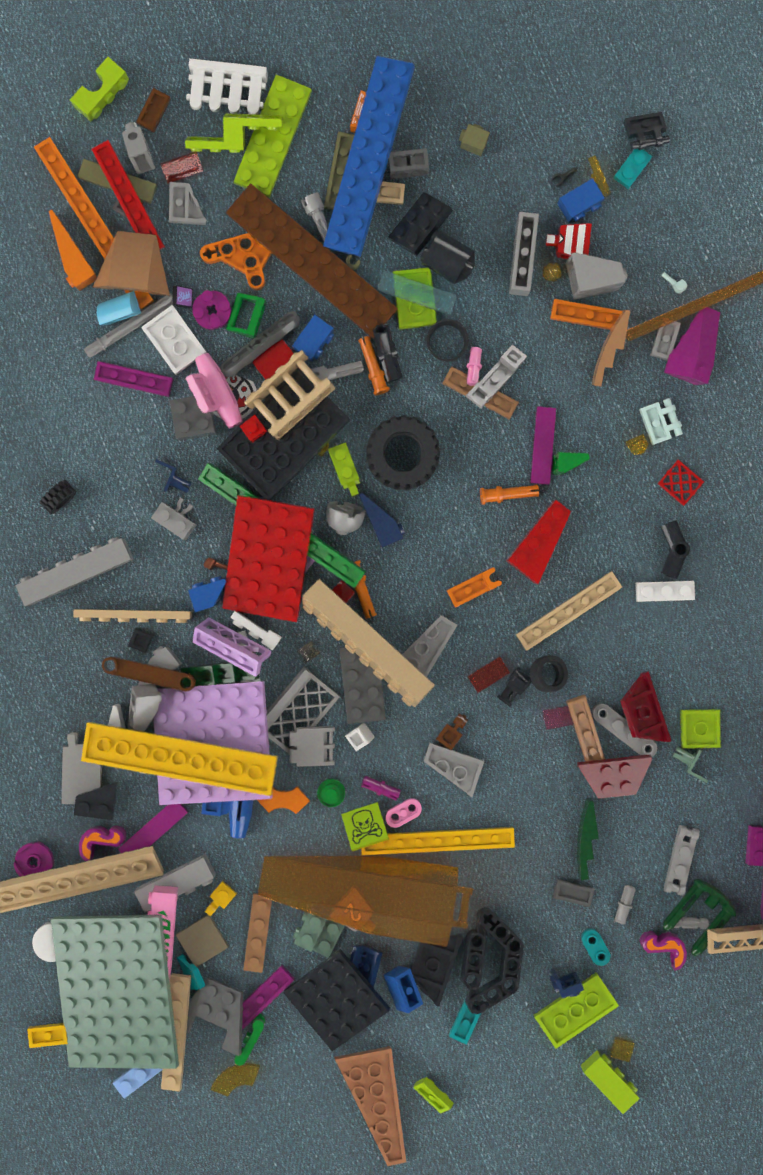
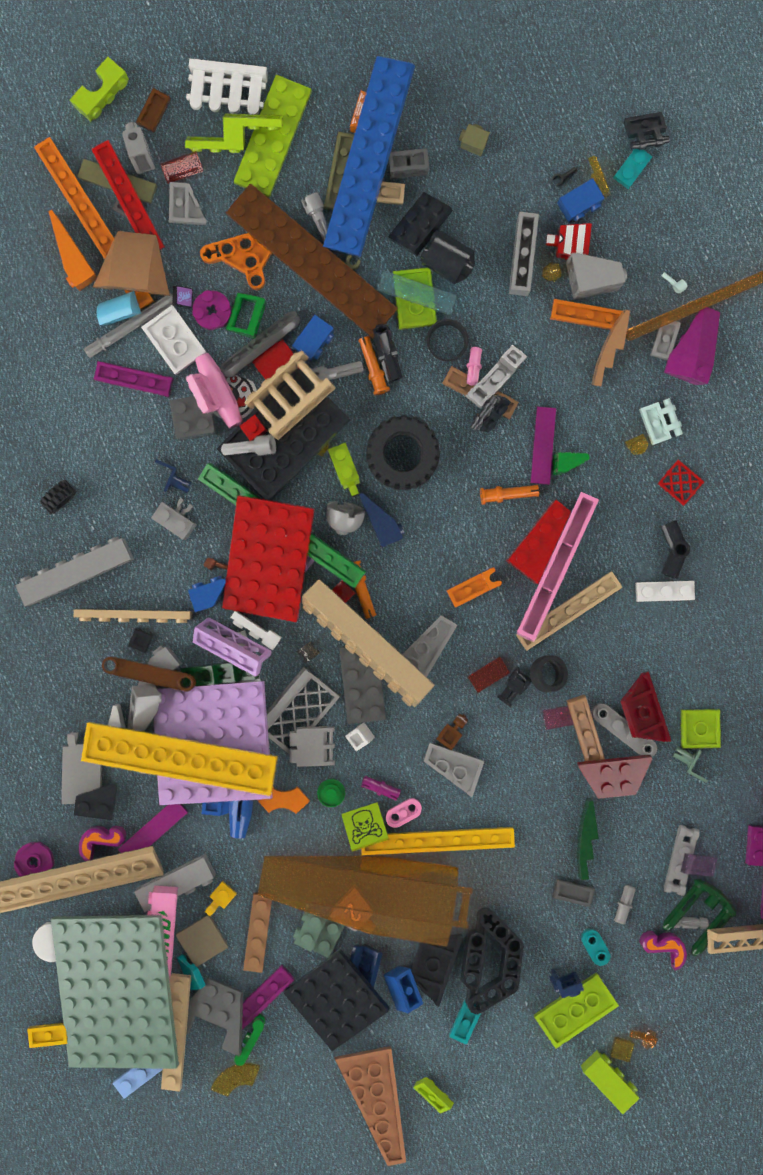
none -> light grey piece [221,435,276,456]
none -> black plate [470,395,511,433]
none -> bright pink brick [517,492,599,642]
none -> clear orange plate [630,1030,658,1050]
none -> clear purple tile [680,853,718,877]

